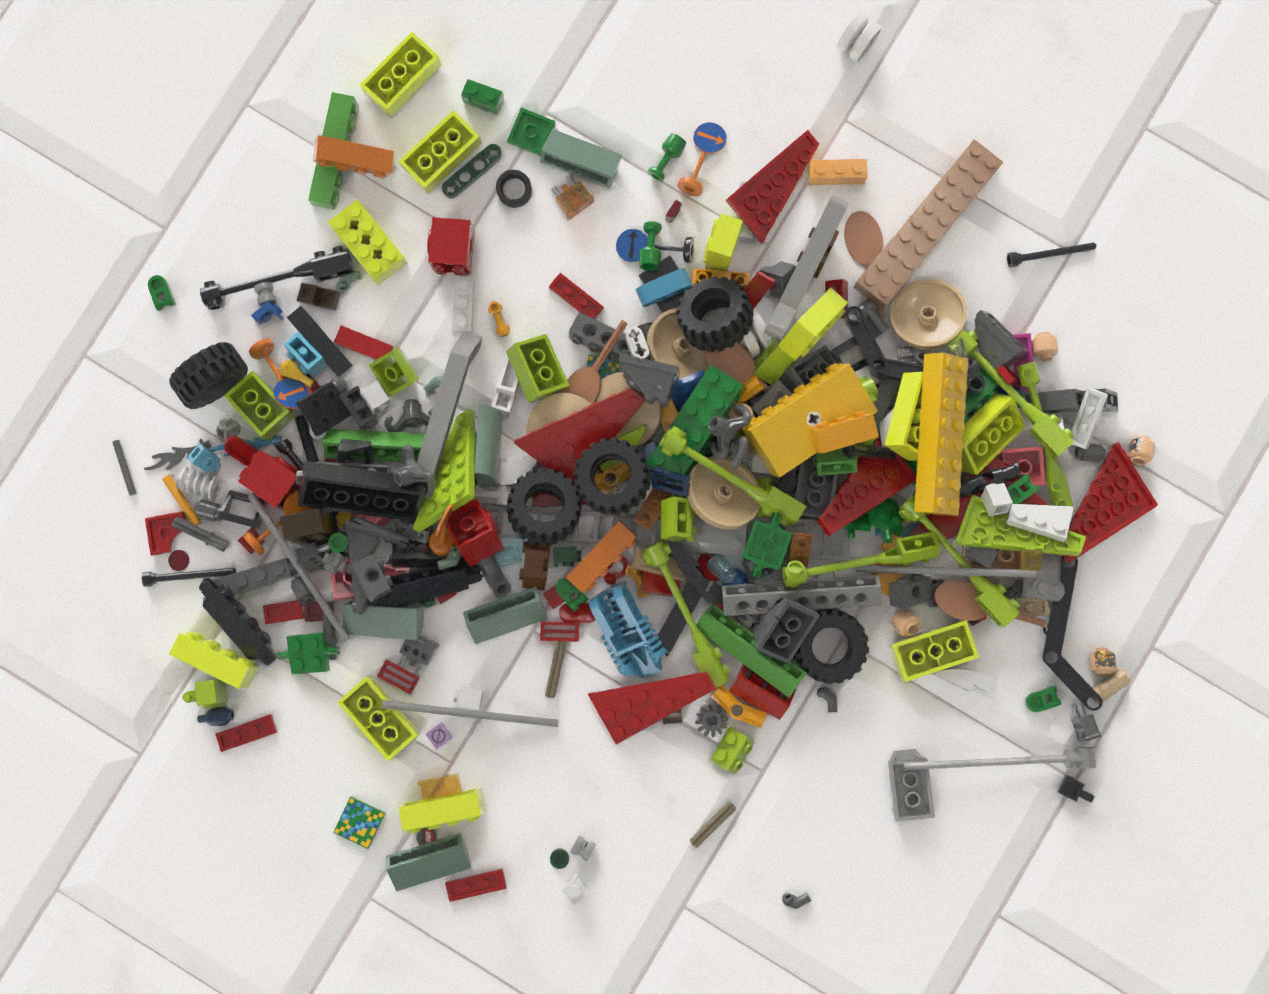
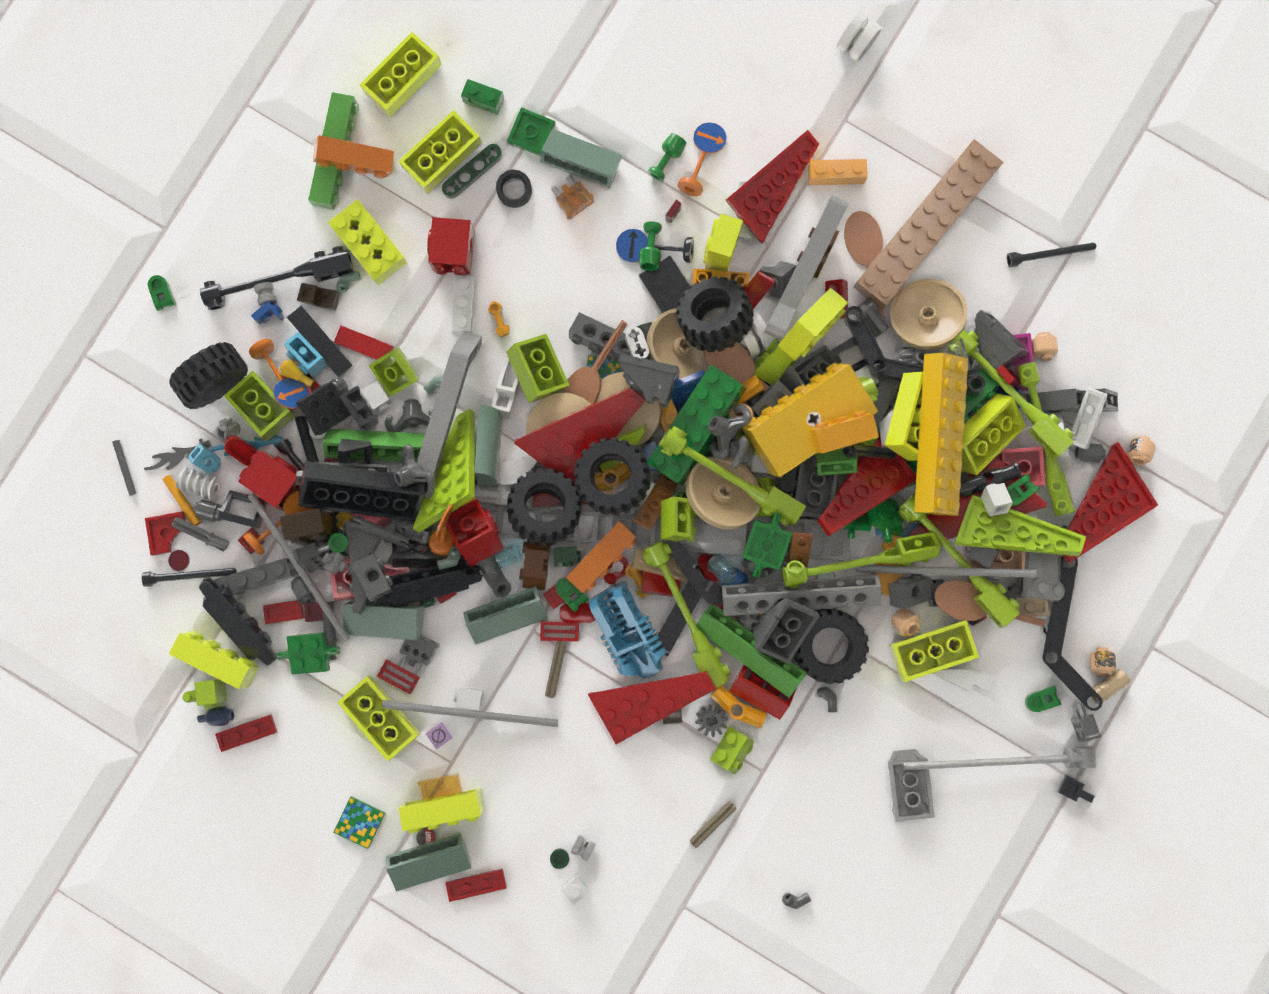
red tile [548,273,604,319] -> none
dark azure beam [635,268,692,308] -> none
dark blue tile [652,467,691,497] -> none
white wing [1006,504,1074,542] -> none
clear yellow tile [1020,549,1043,570] -> none

